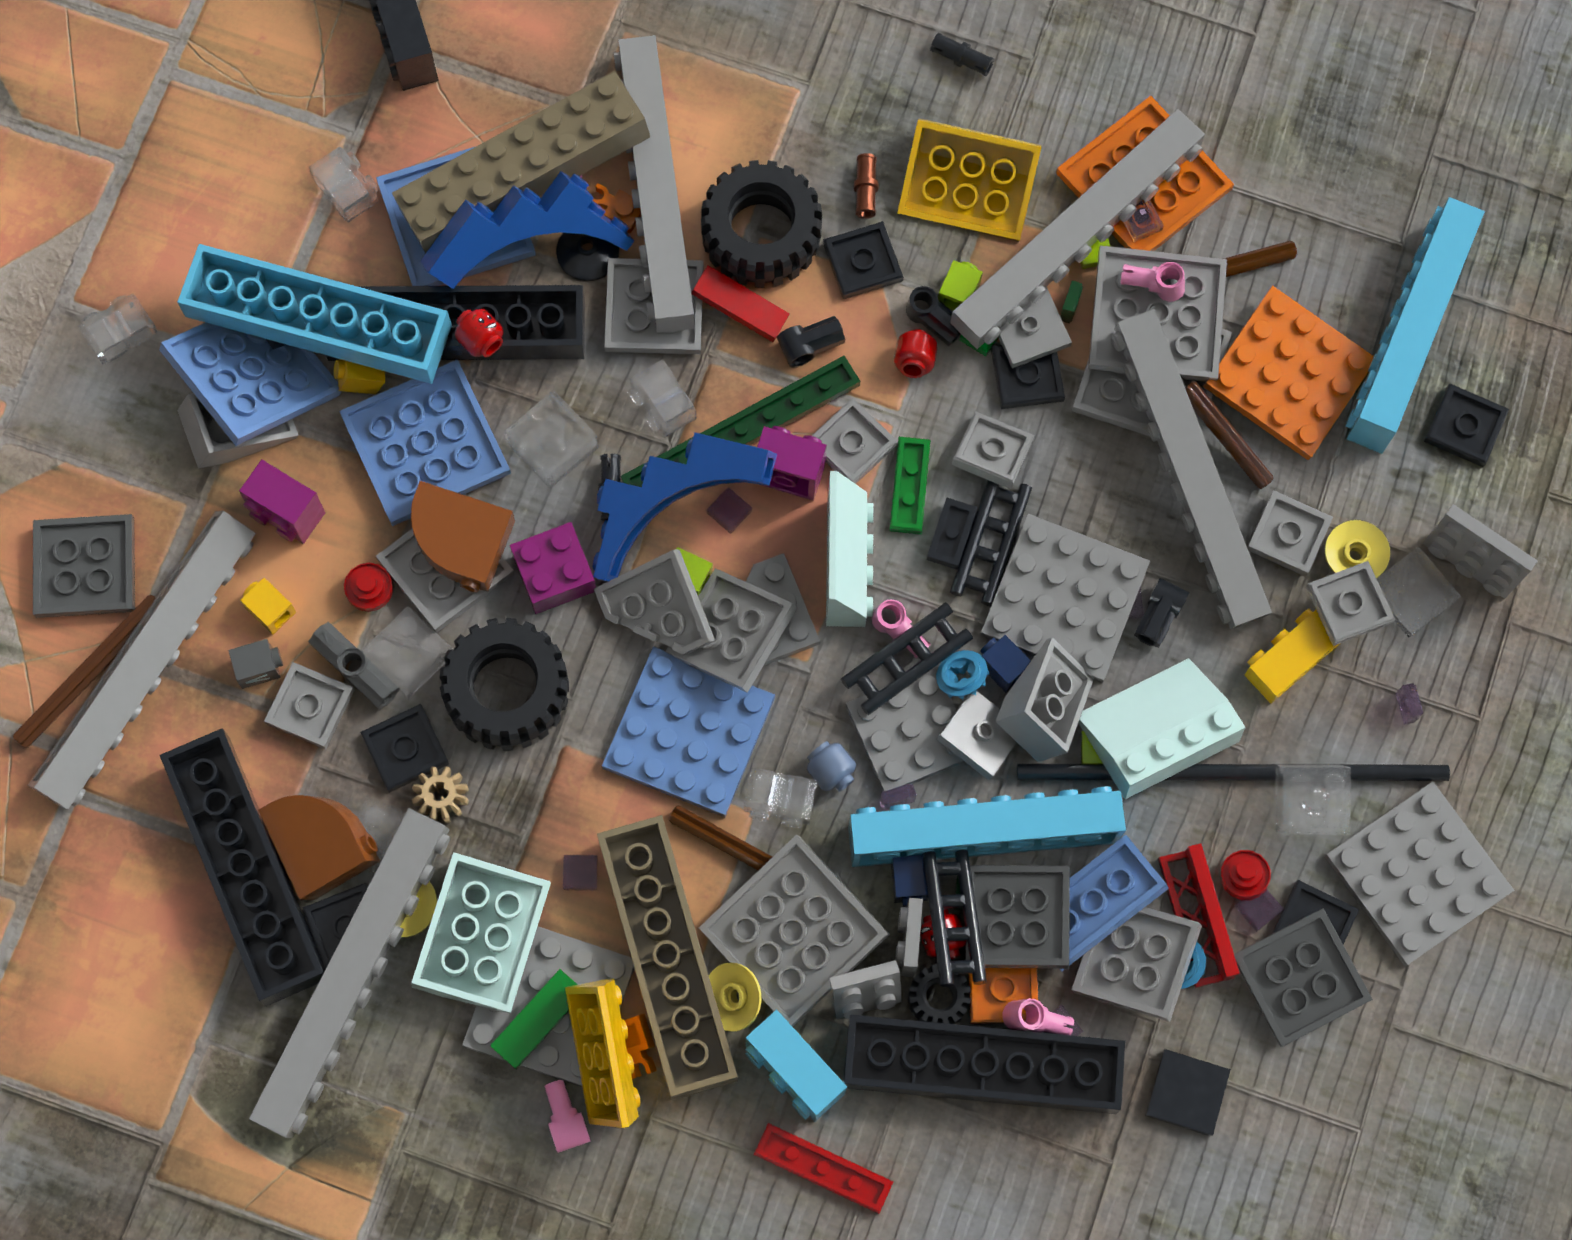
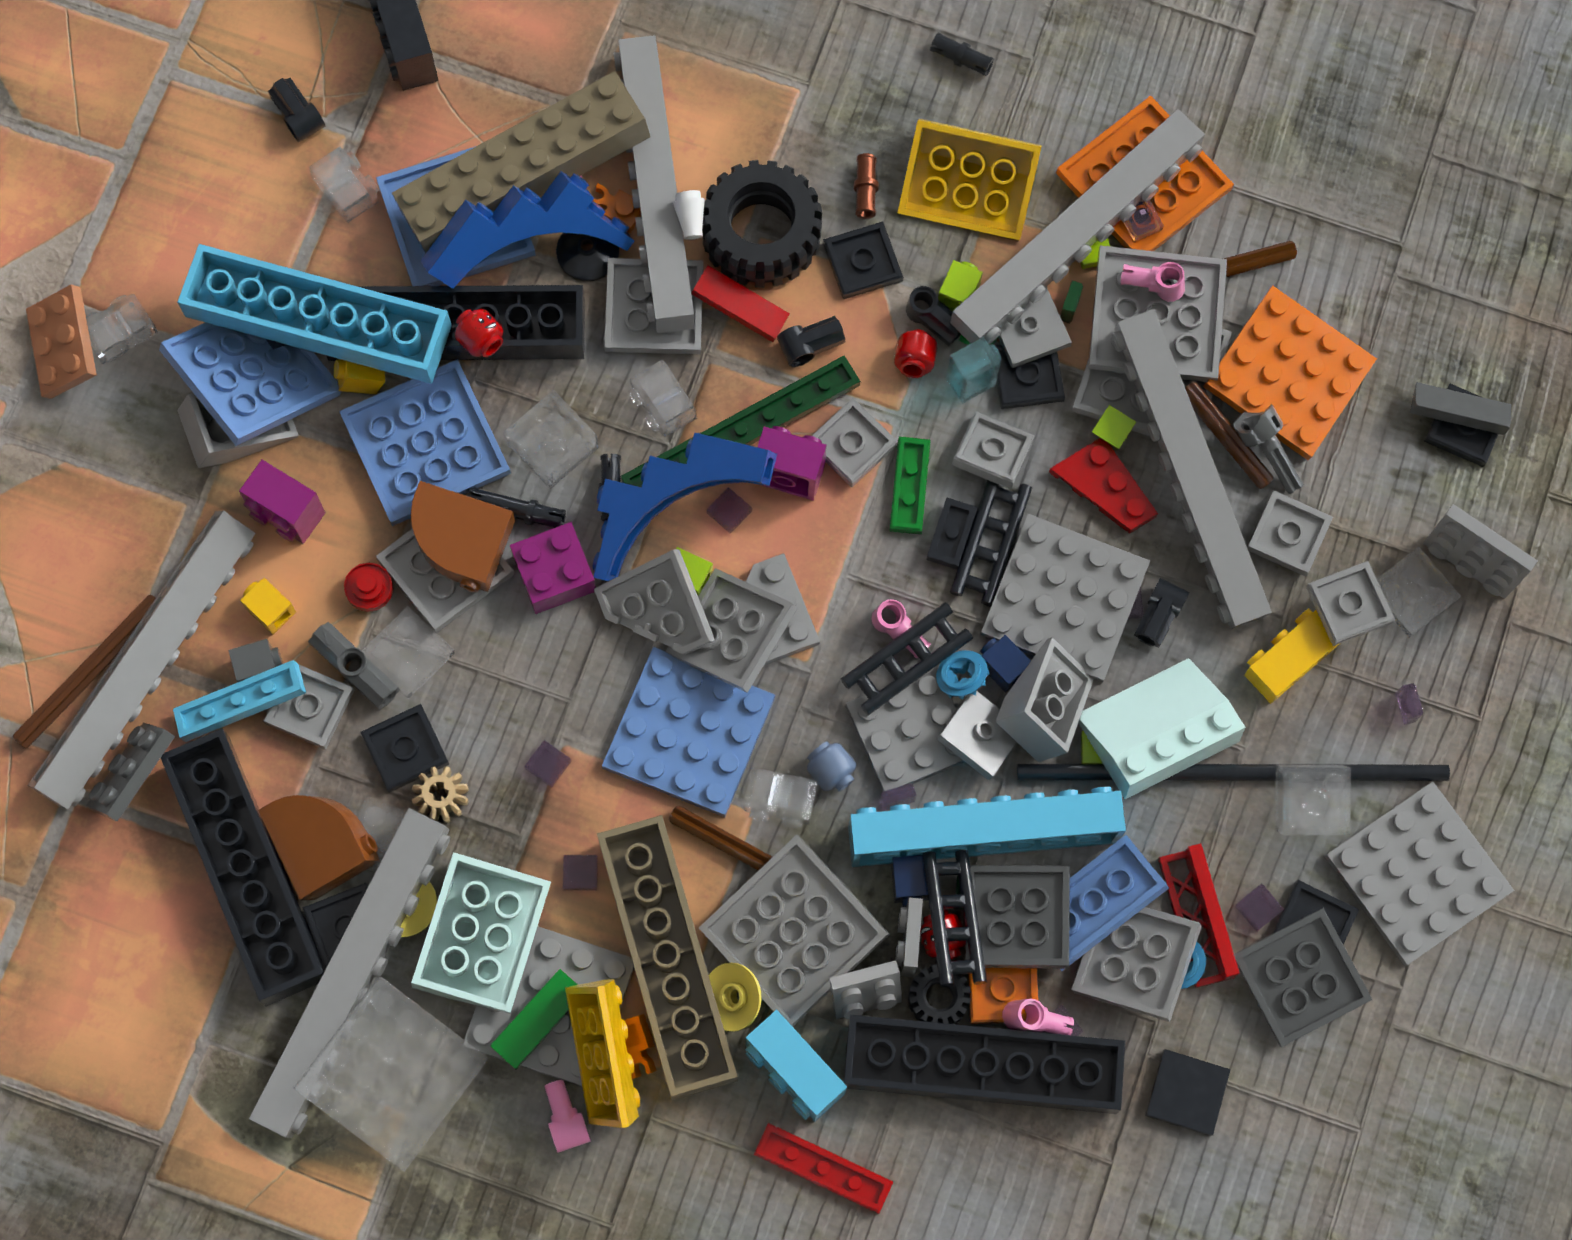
dark grey plate [33,514,135,618] -> none
black tyre [439,618,569,751] -> none
light aqua slope [826,471,873,627] -> none
red plate [1221,850,1271,900] -> none
light yellow dish [1325,520,1390,578] -> none
medium azure brick [1345,197,1485,454] -> none
none -> nougat plate [26,284,97,399]
none -> dark grey plate [86,722,175,821]
none -> medium azure plate [173,660,306,742]
none -> black piece [268,78,326,142]
none -> clear plate [293,976,489,1172]
none -> black pin [468,487,566,528]
none -> clear purple tile [524,740,572,788]
none -> white cone [673,190,705,240]
none -> clear light blue brick [946,337,1001,404]
none -> red wing [1049,438,1158,534]
none -> lime tile [1091,405,1136,450]
none -> dark grey piece [1233,404,1304,494]
none -> dark grey slope [1410,382,1511,435]

